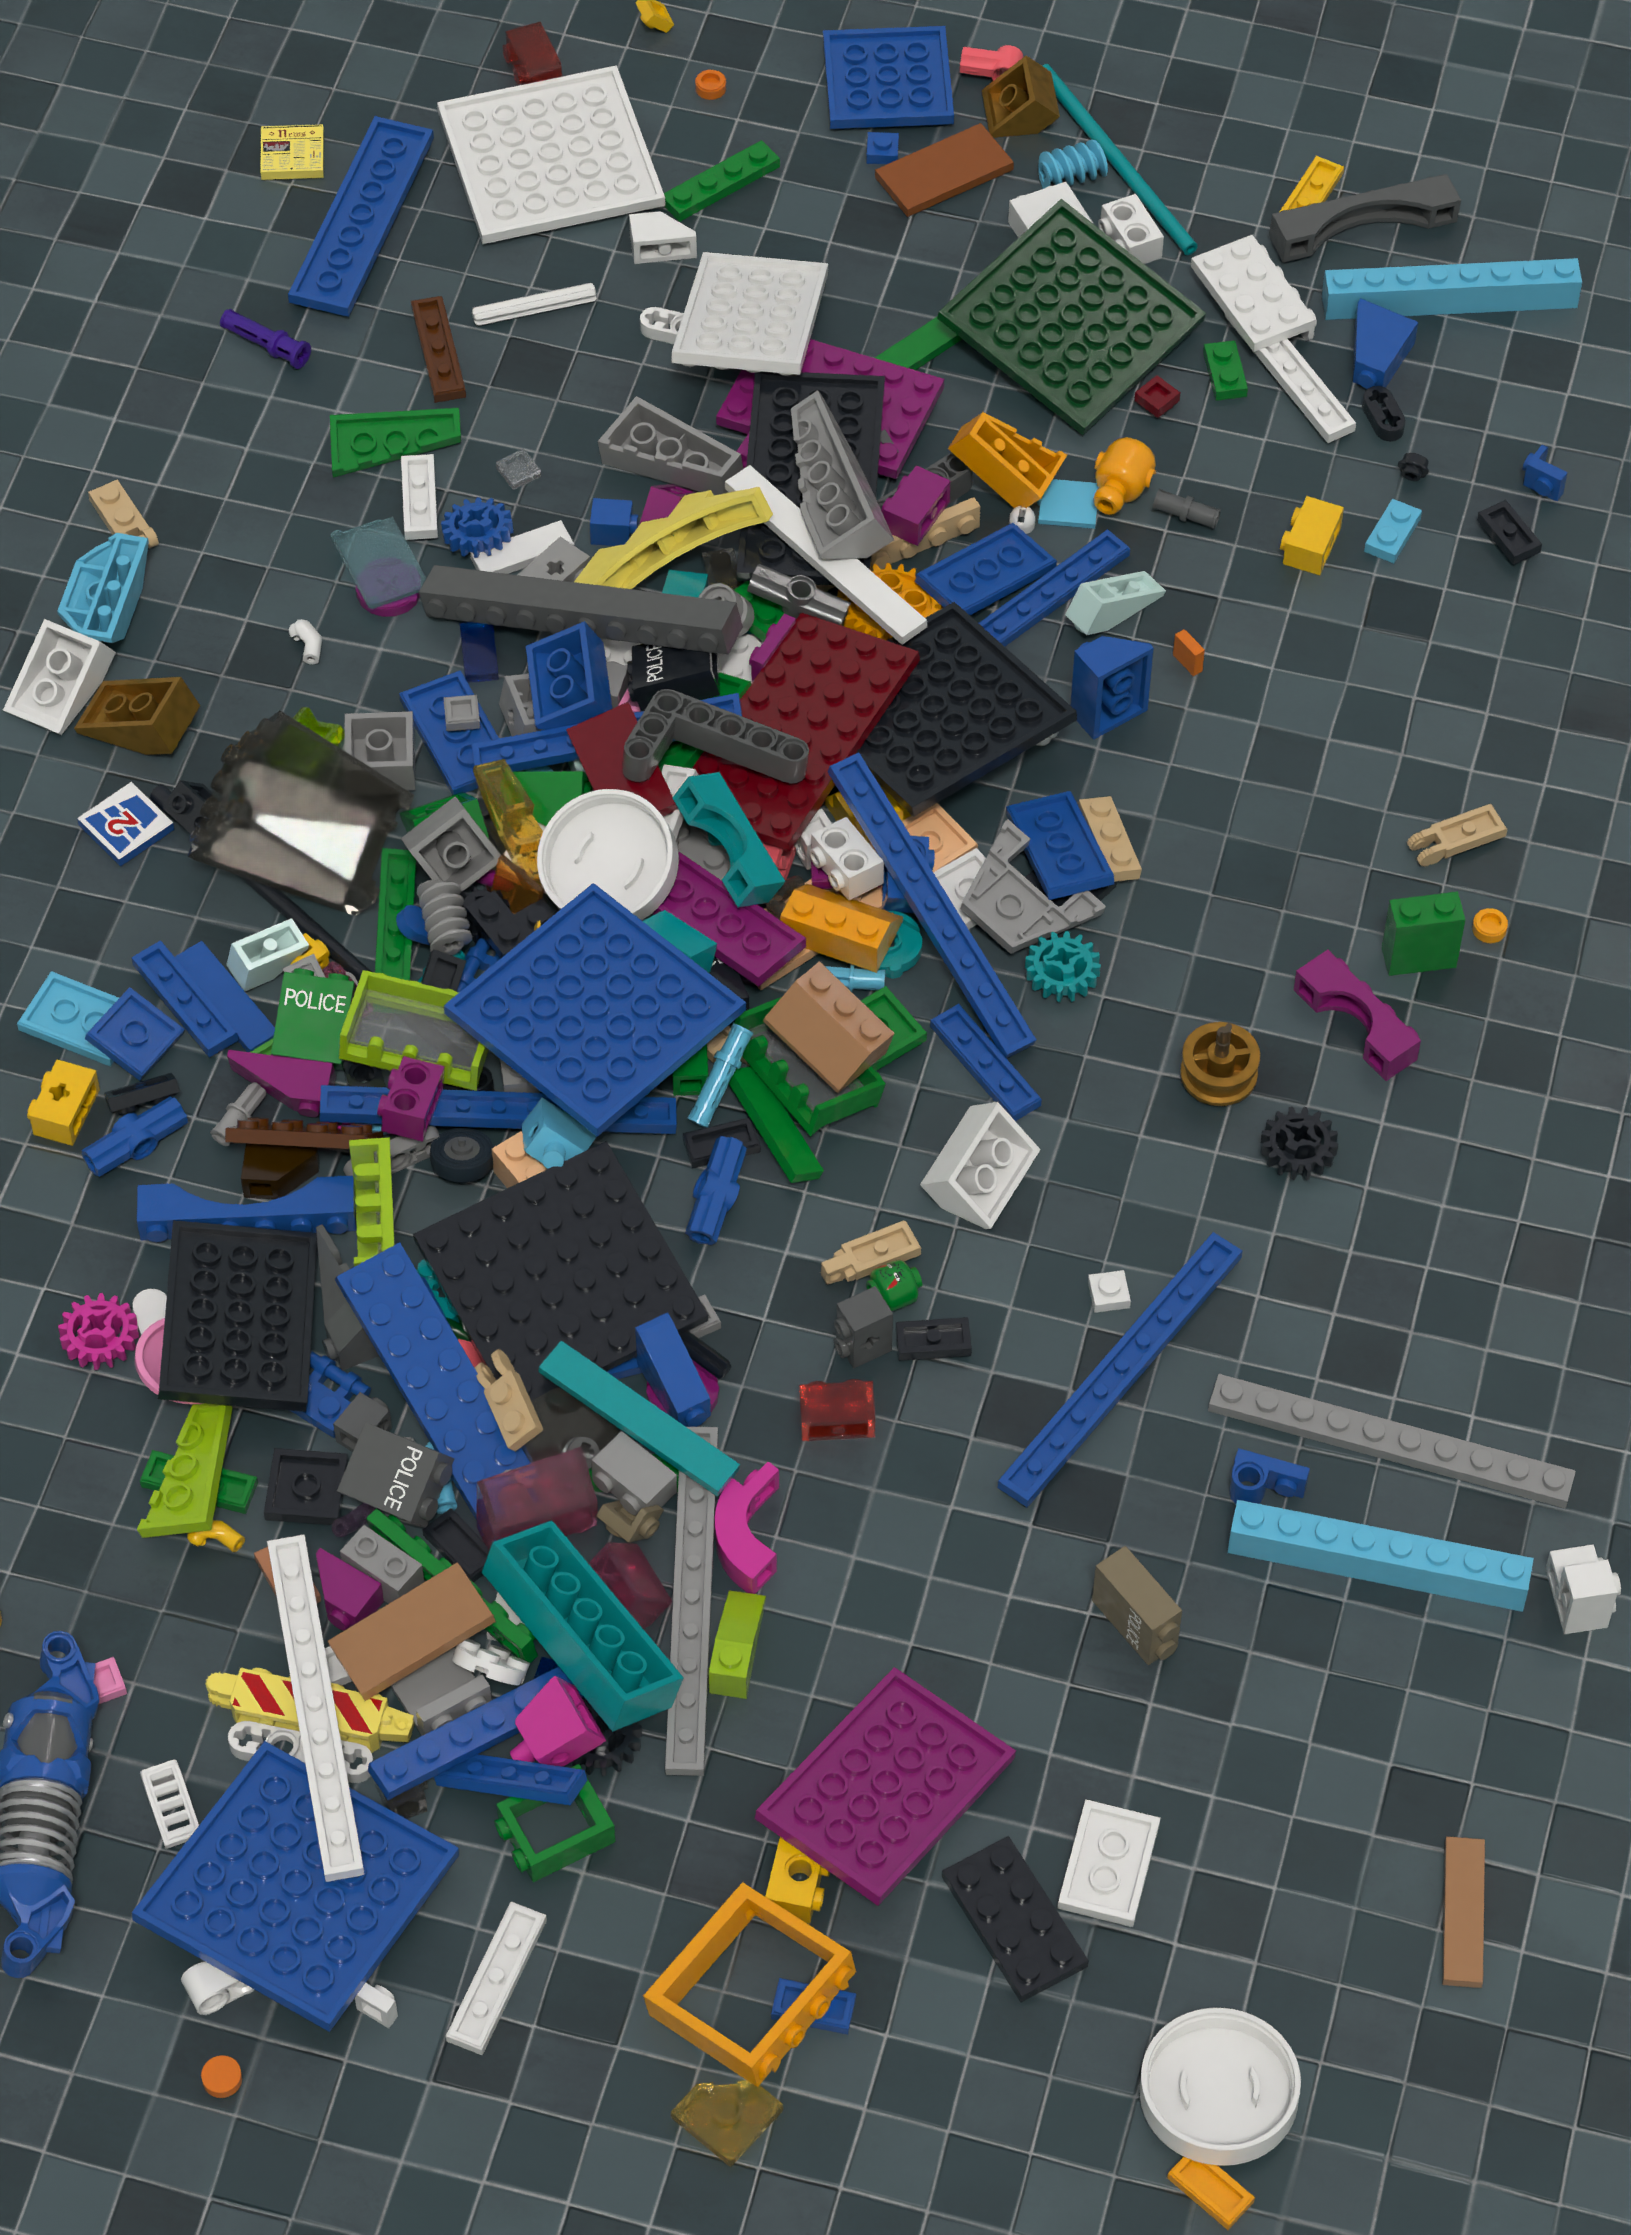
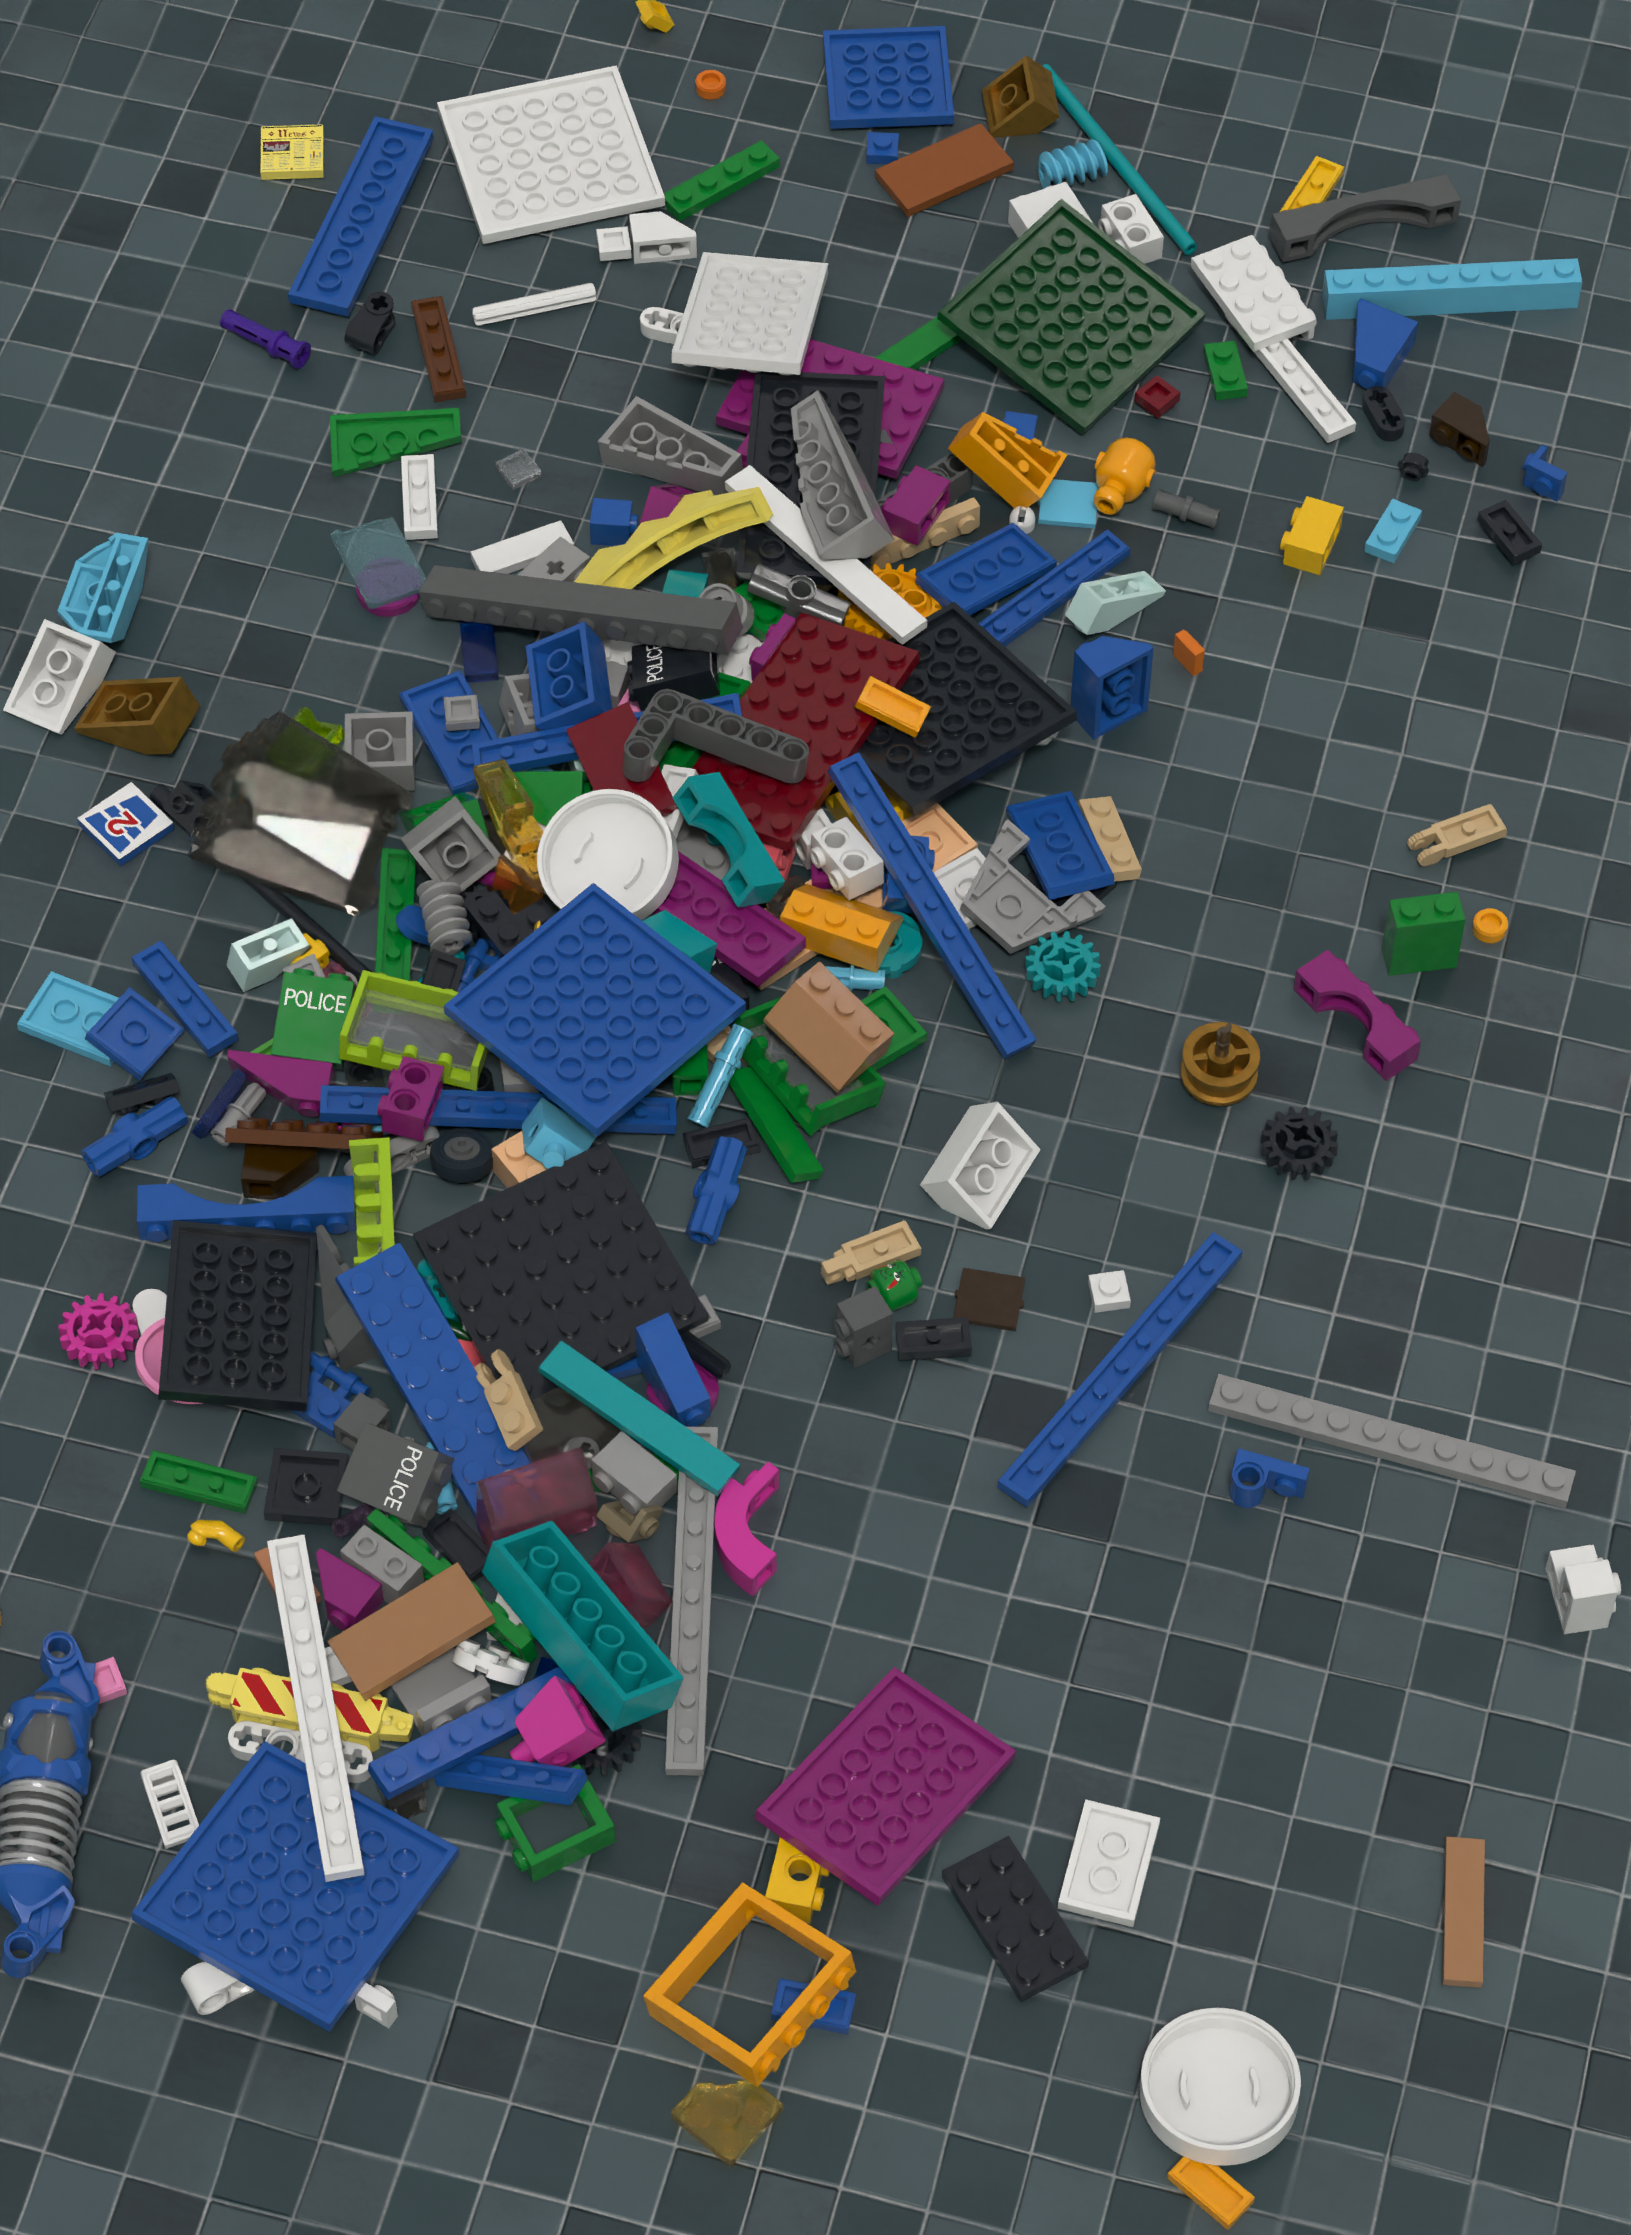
yellow brick [27,1059,100,1146] -> none
tan plate [88,479,159,549] -> none
lime wing [137,1403,232,1538] -> none
blue tile [175,941,275,1052] -> none
orange tile [201,2055,242,2098] -> none
white arm [289,619,322,665] -> none
blue gear [441,497,514,558] -> none
white tile [446,1902,547,2055] -> none
clear red brick [503,22,562,85] -> none
lime slope [709,1590,766,1699] -> none
clear red brick [799,1379,876,1441] -> none
blue tile [930,1004,1042,1121] -> none
coral piece [960,45,1024,81] -> none
dark tan brick [1092,1546,1182,1665] -> none
medium azure brick [1228,1500,1534,1612] -> none
none -> clear blue tile [191,1068,247,1139]
none -> black piece [344,292,396,355]
none -> white plate [596,226,631,261]
none -> light orange tile [855,676,931,738]
none -> dark brown piece [953,1268,1026,1332]
none -> blue tile [1004,411,1038,440]
none -> dark brown slope [1429,392,1490,467]

